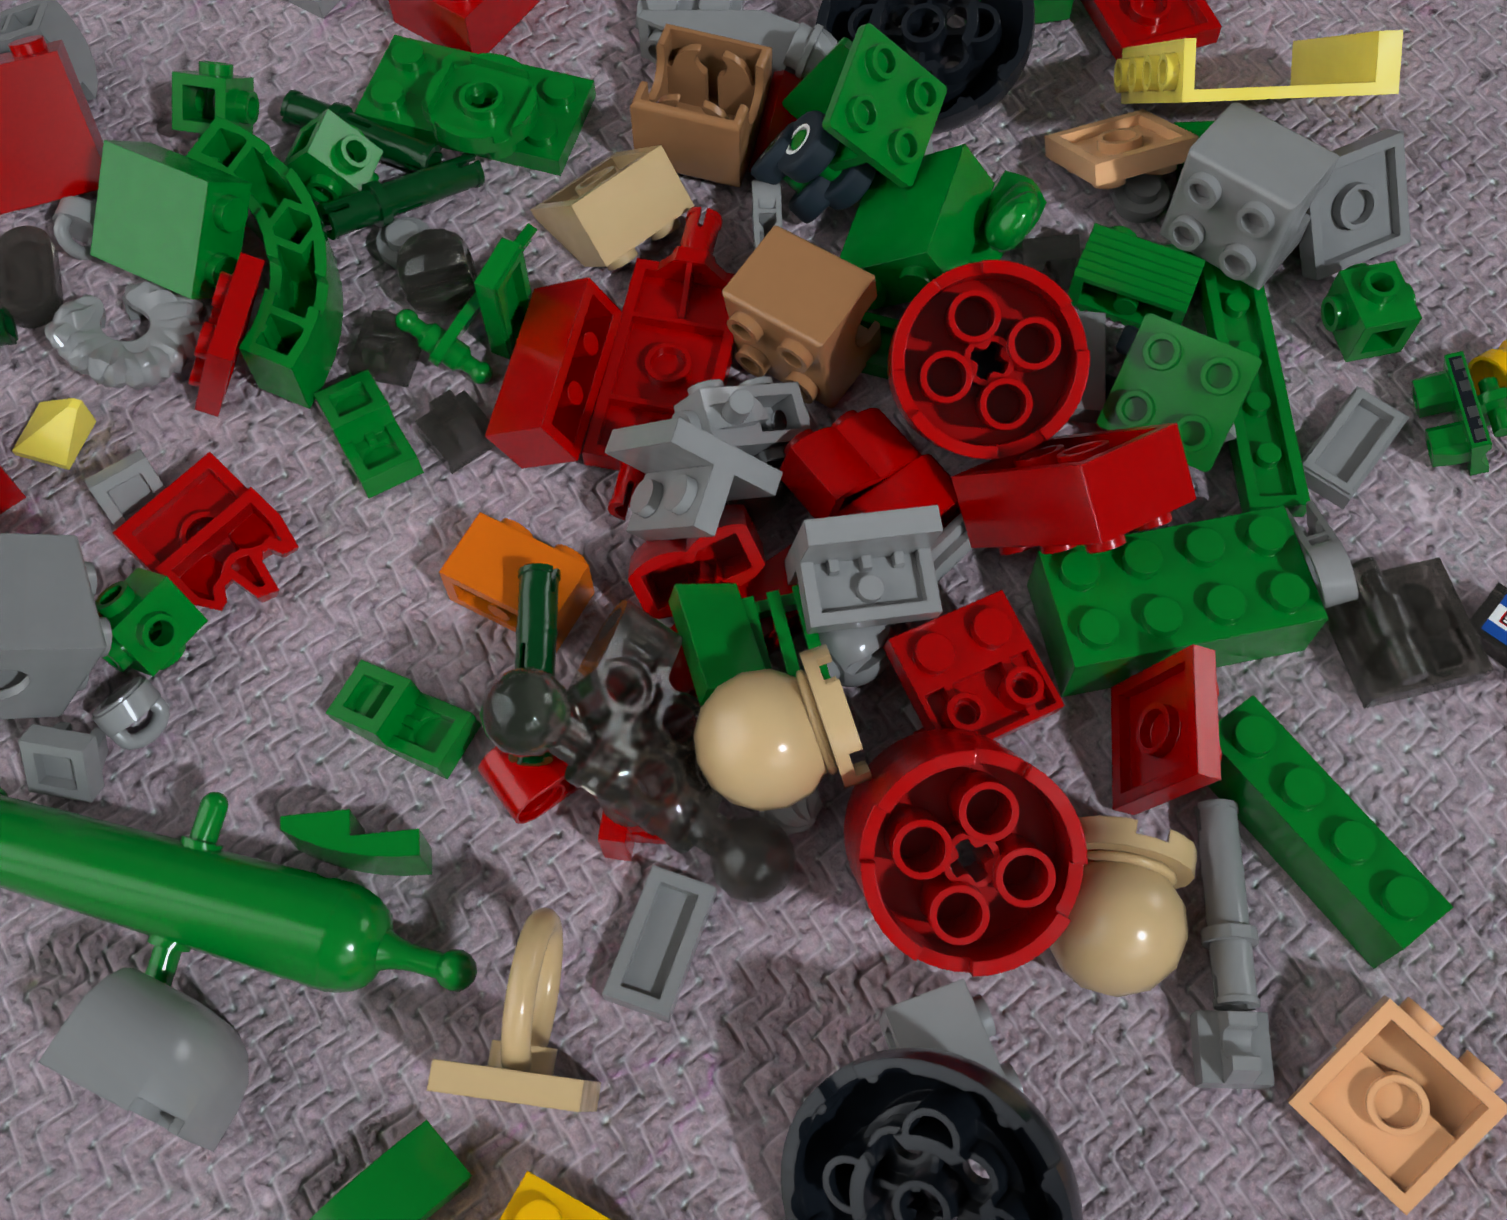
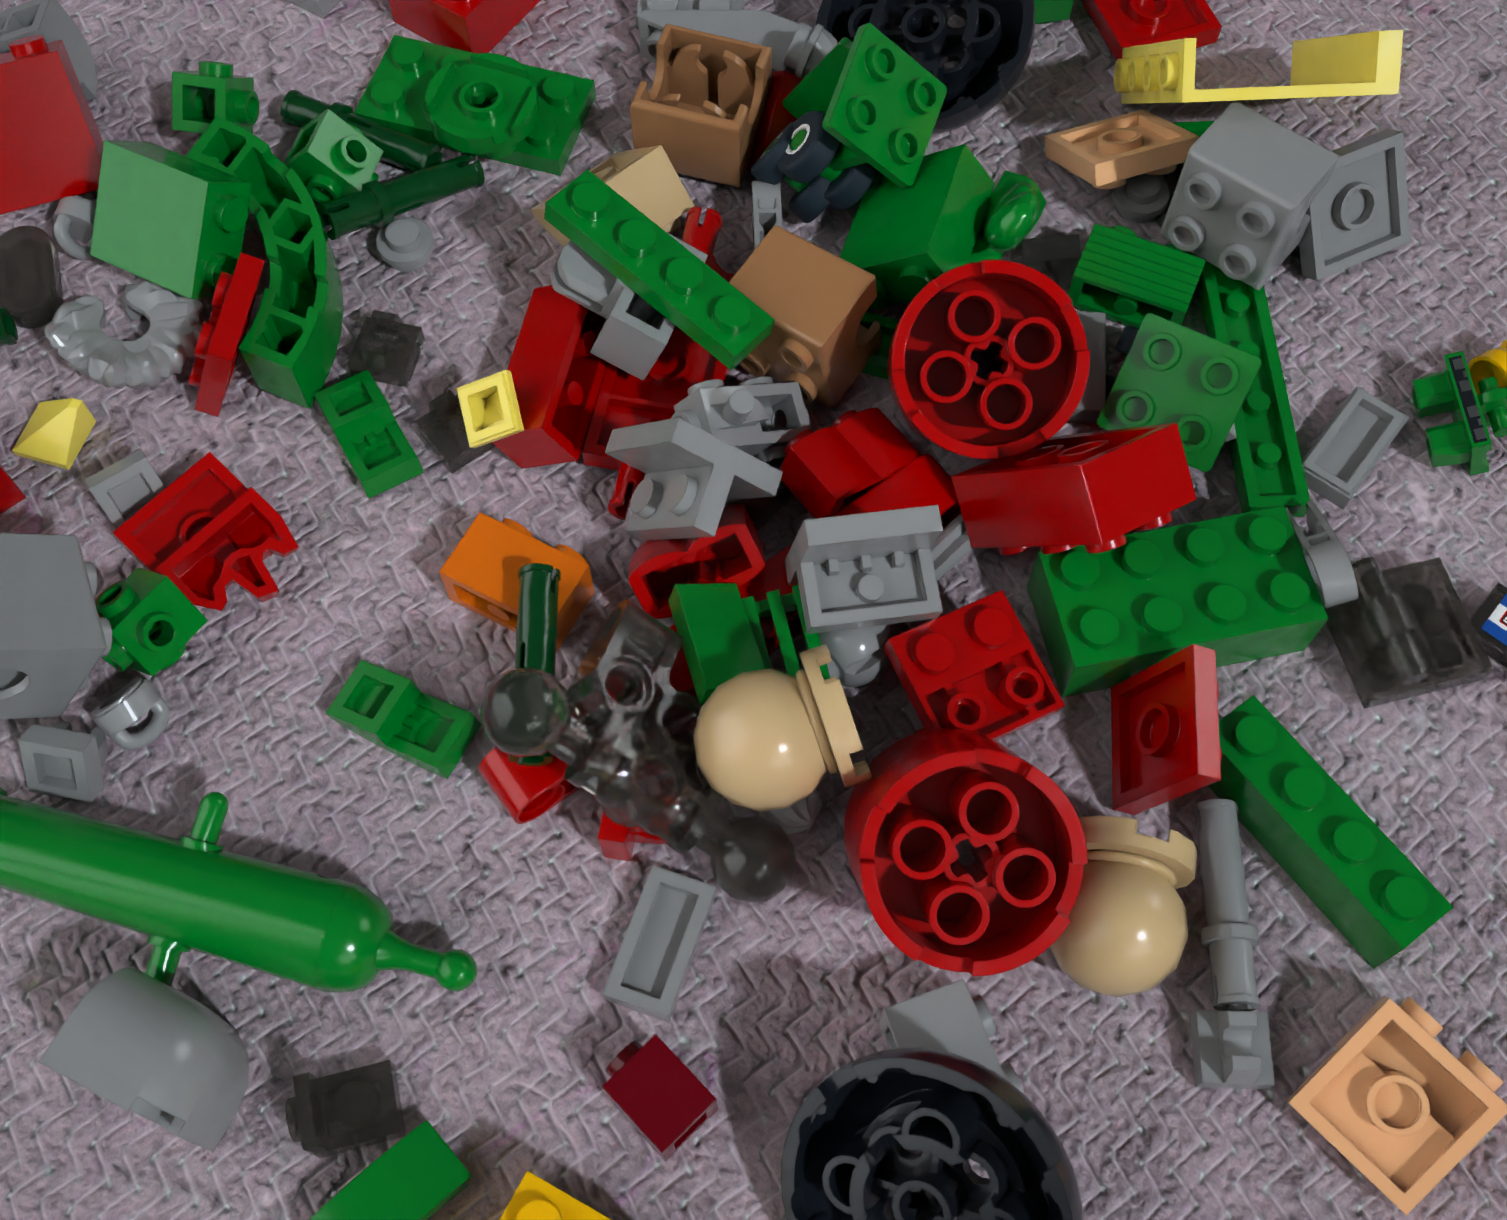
green slope [280,809,432,876] -> none
green piece [395,223,537,385] -> none
clear smoke piece [396,229,477,317] -> none
tan tile [426,907,601,1112] -> none
green tile [474,237,532,360] -> none
green brick [1321,261,1422,362] -> none
none -> clear smoke bracket [285,1060,406,1158]
none -> light yellow slope [456,370,524,448]
none -> green plate [544,169,775,370]
none -> light grey brick [551,233,708,381]
none -> dark red brick [601,1034,718,1162]

